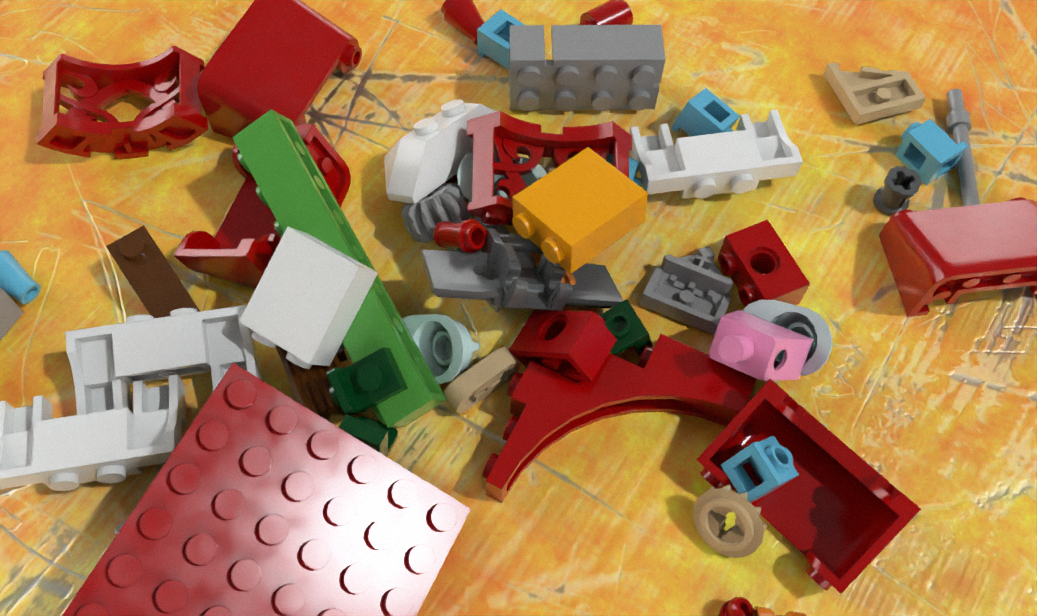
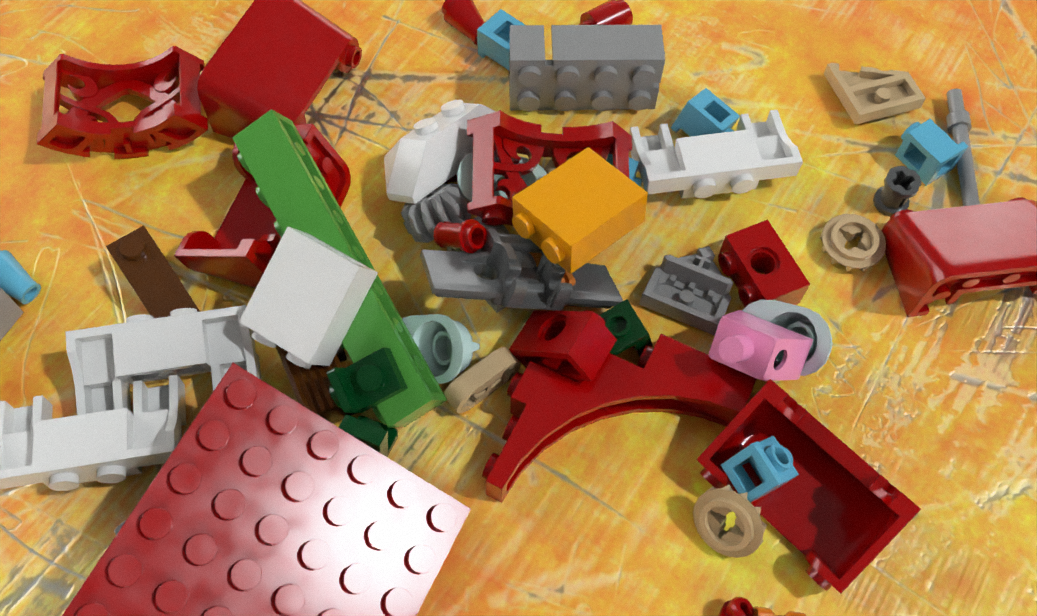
none -> tan gear [820,214,886,272]

